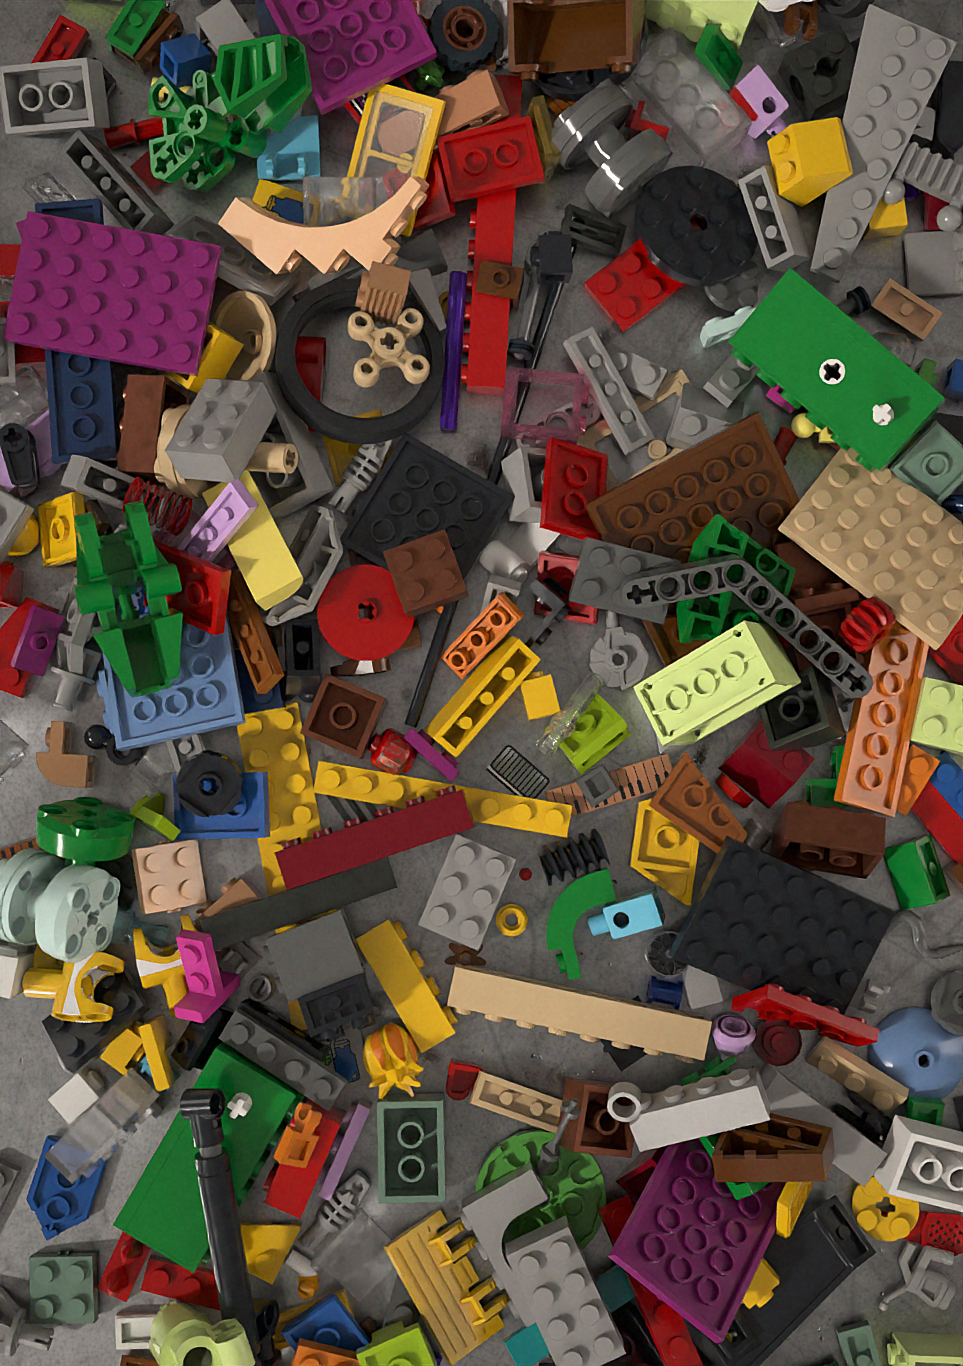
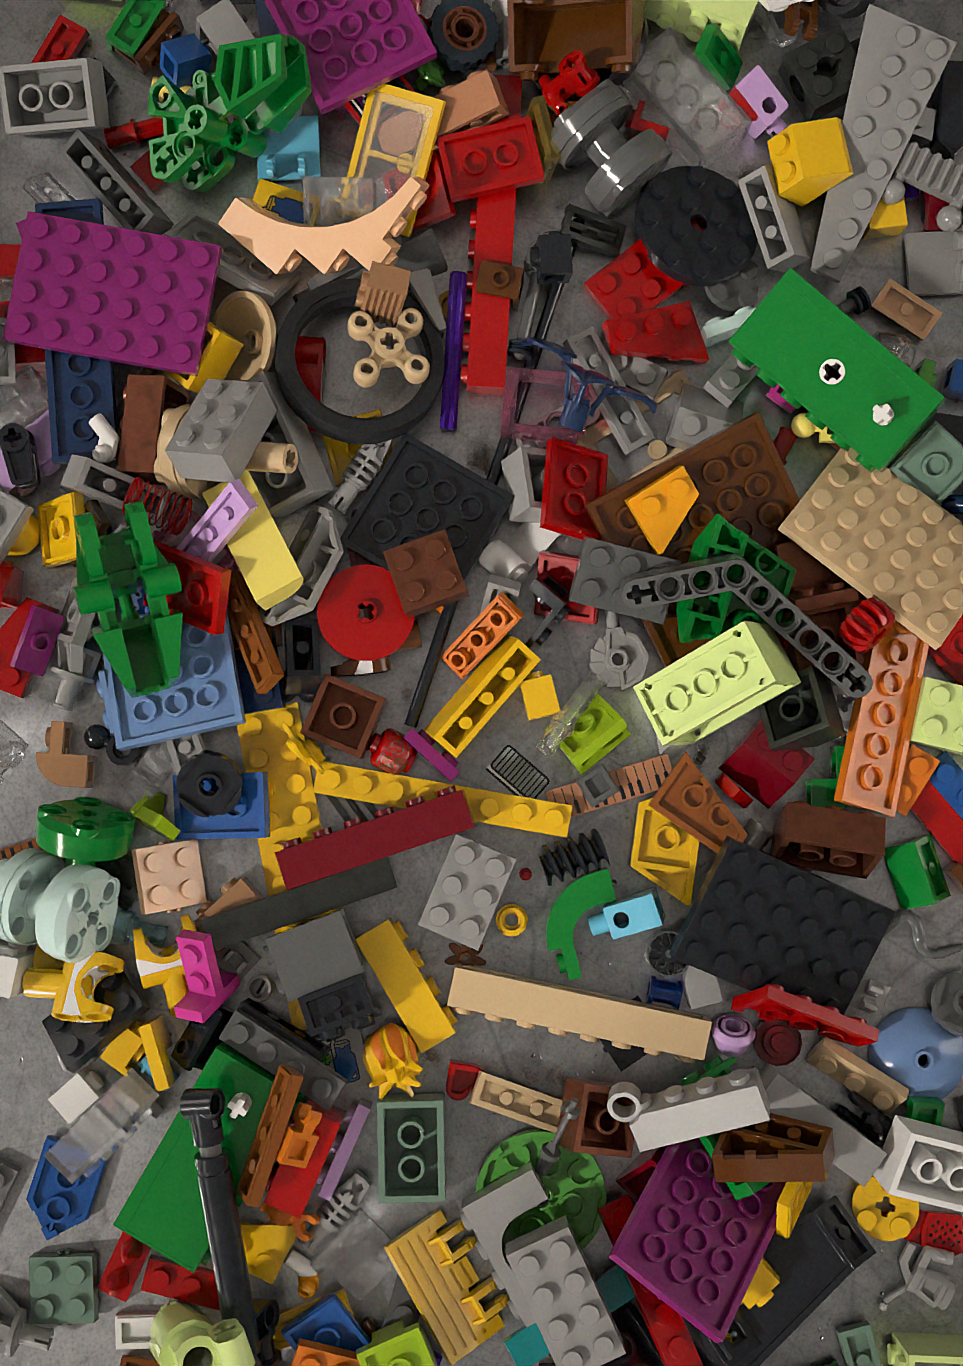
none -> white arm [89,413,119,463]
none -> dark orange tile [236,1063,304,1208]
none -> orange plate [260,1197,320,1241]
none -> yellow plate [282,721,326,774]
none -> dark blue plant [521,337,657,432]
none -> red piece [539,50,600,115]
none -> red wing [602,301,710,364]
none -> light orange wing [624,465,699,555]

